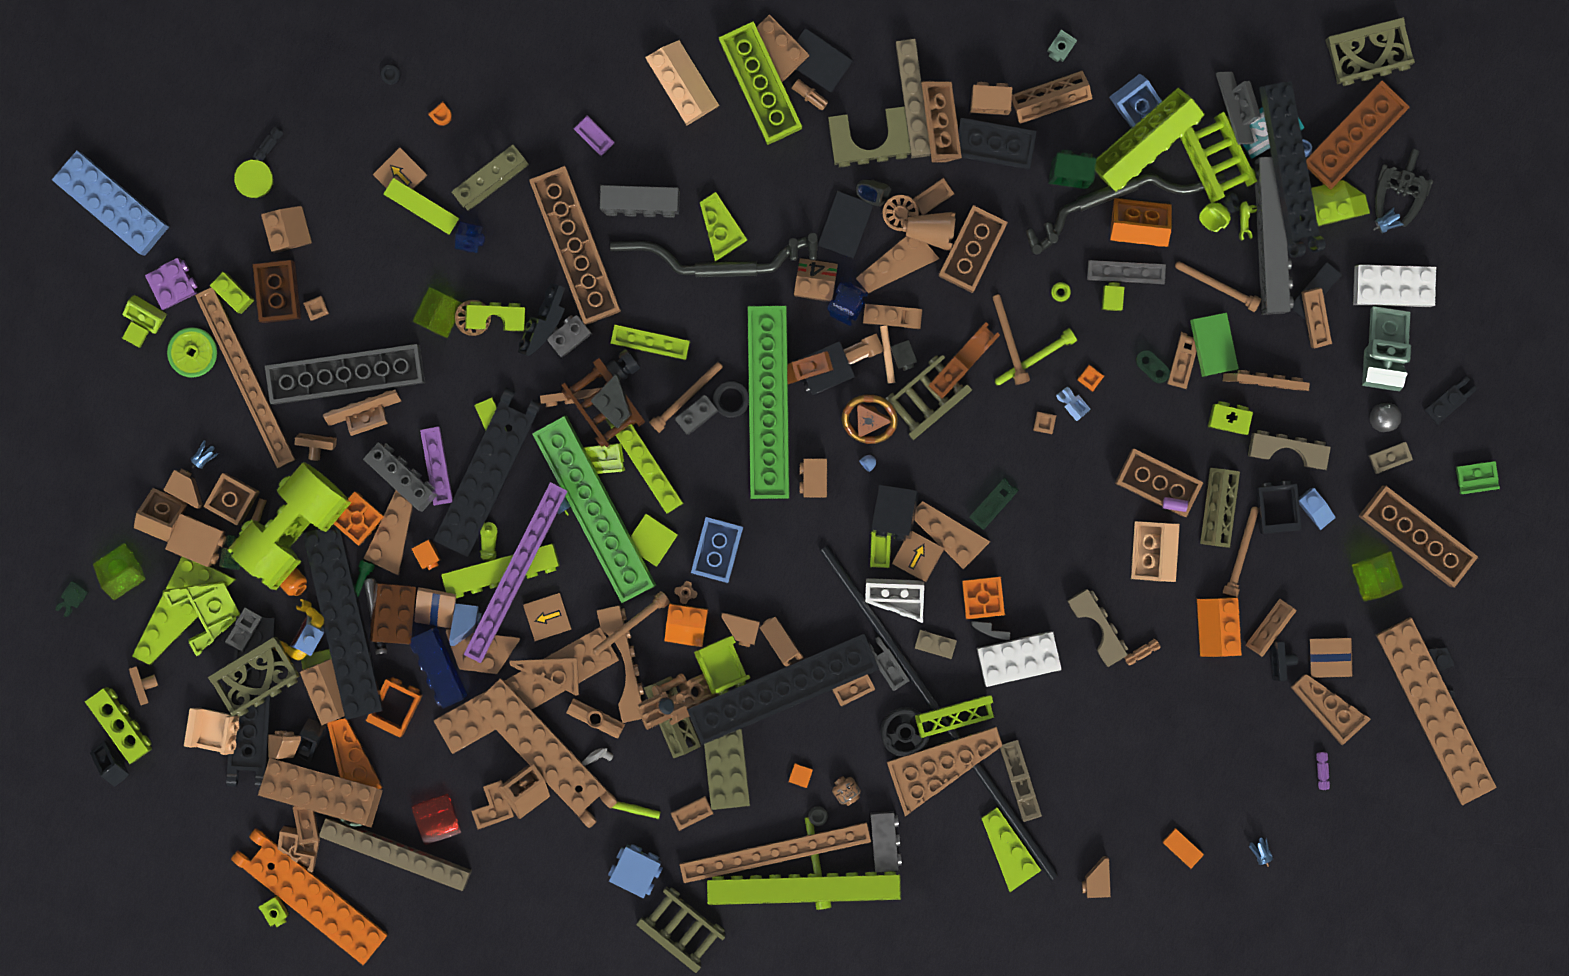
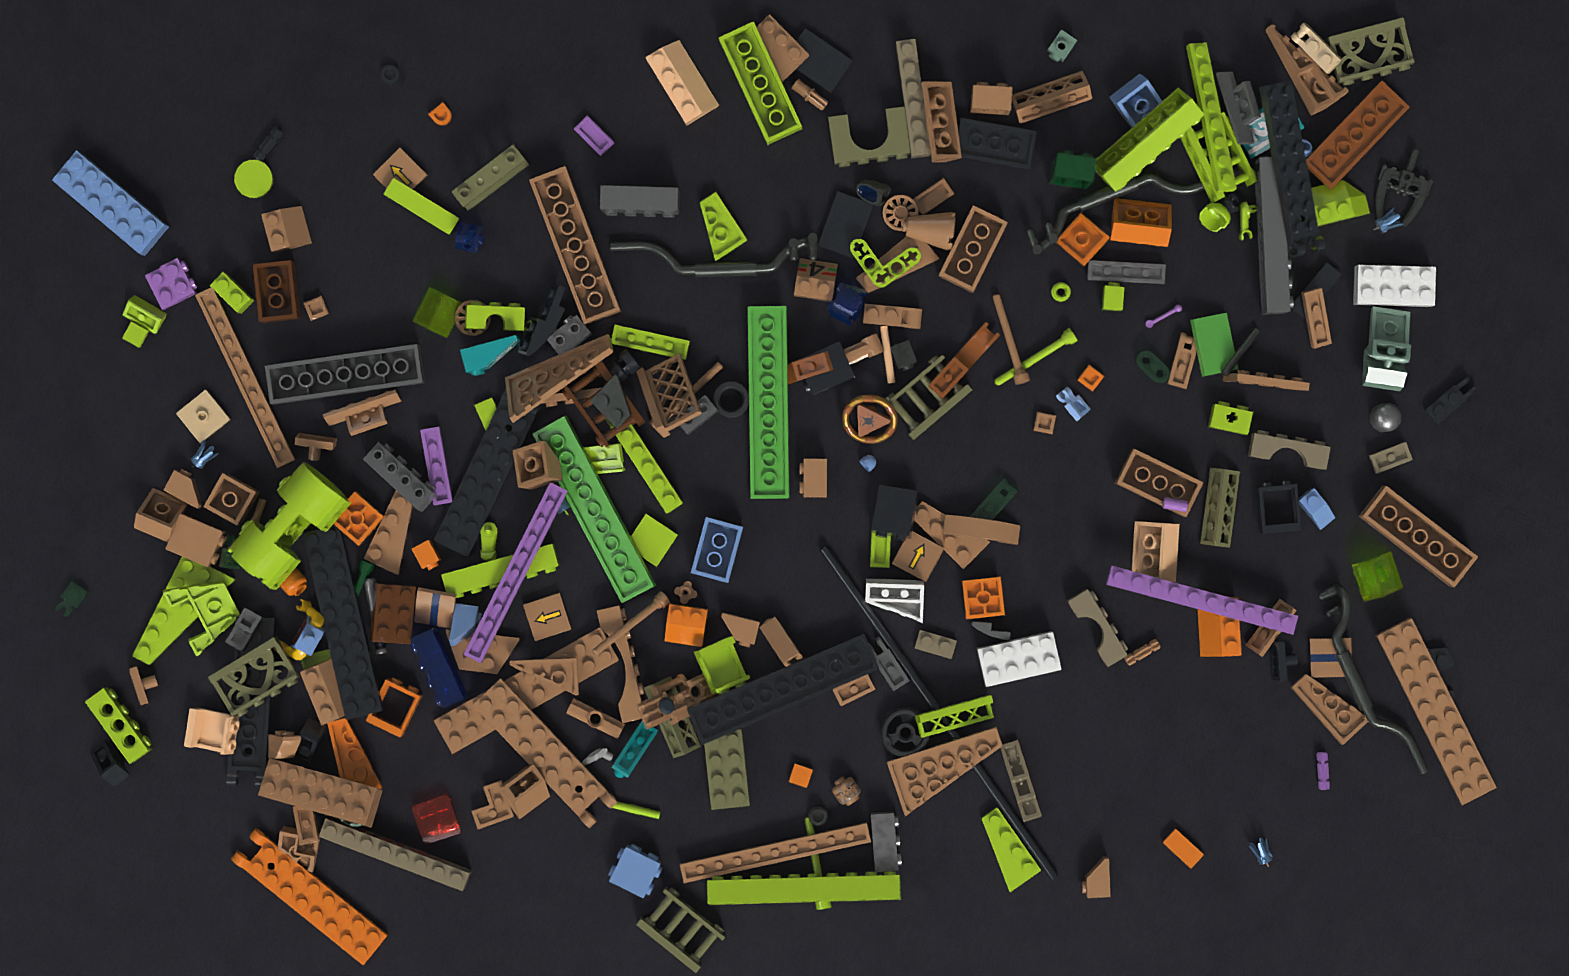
clear neon green slope [93,543,146,600] -> none
lime wheel [167,327,217,377] -> none
lime brick [258,896,289,927] -> none
medium nougat plate [671,796,714,830] -> none
medium nougat piece [1175,262,1261,312] -> none
medium nougat piece [1223,507,1259,597] -> none
bright green plate [1456,461,1500,494] -> none
none -> tan plate [176,390,231,443]
none -> teal slope [460,335,521,376]
none -> medium nougat wing [505,334,613,423]
none -> medium nougat slope [513,441,563,490]
none -> teal piece [612,720,658,778]
none -> medium nougat fence [636,354,702,438]
none -> lime beam [850,239,921,288]
none -> medium nougat slope [942,515,1020,545]
none -> orange plate [1056,213,1110,266]
none -> medium lavender plate [1106,566,1298,635]
none -> medium lavender hinge [1146,304,1182,328]
none -> lime plate [1186,42,1237,193]
none -> pearl dark grey bar [1221,328,1260,376]
none -> medium nougat wedge [1265,25,1349,115]
none -> tan plate [1290,22,1342,74]
none -> pearl dark grey piece [1318,583,1429,774]

